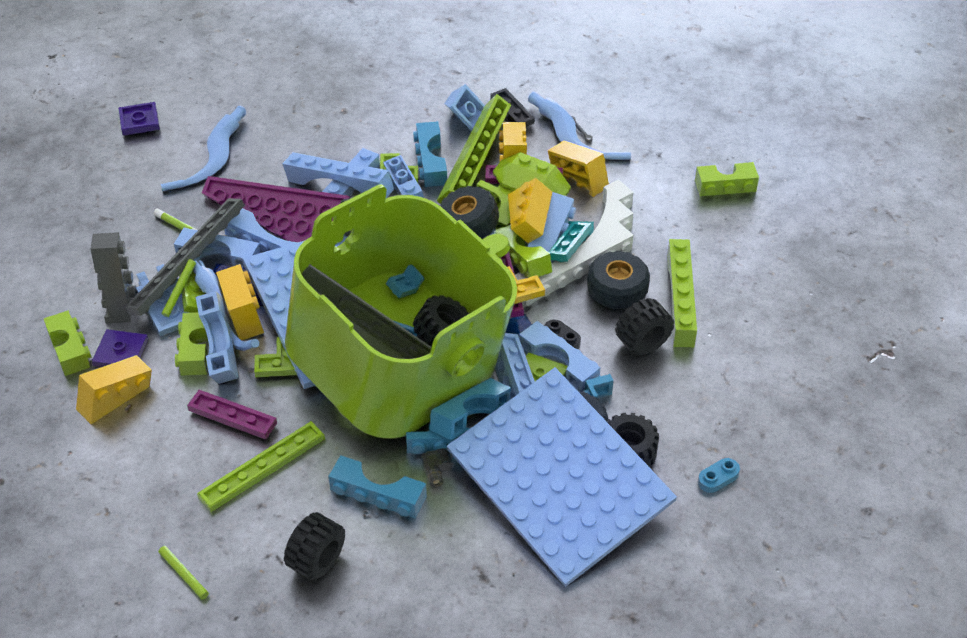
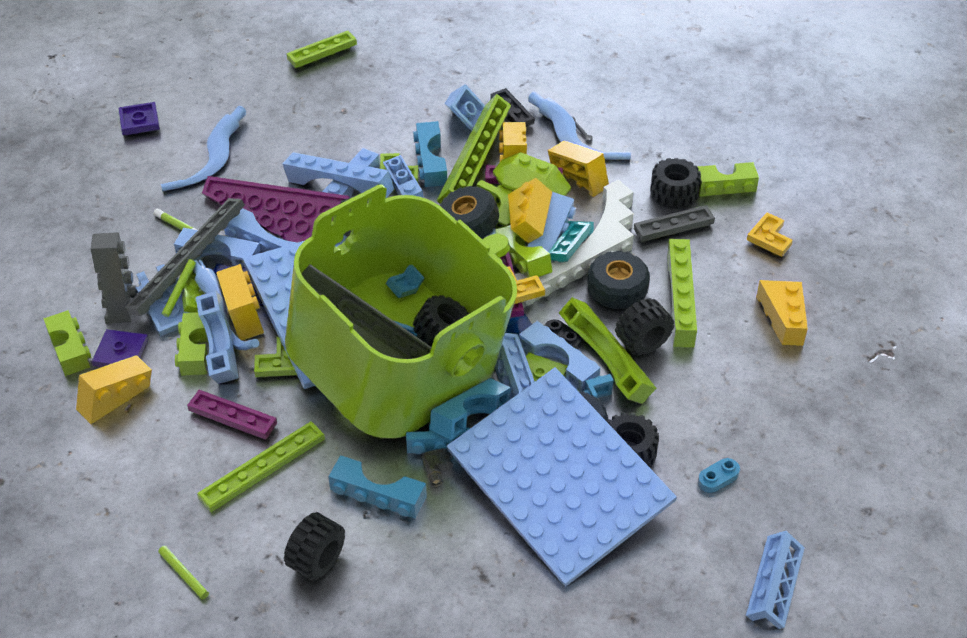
none -> lime plate [287,30,357,68]
none -> lime arch [559,297,657,404]
none -> dark grey plate [634,205,715,242]
none -> black tyre [650,158,701,208]
none -> yellow plate [746,212,793,257]
none -> light blue fence [746,531,805,629]
none -> yellow wedge [756,280,808,346]

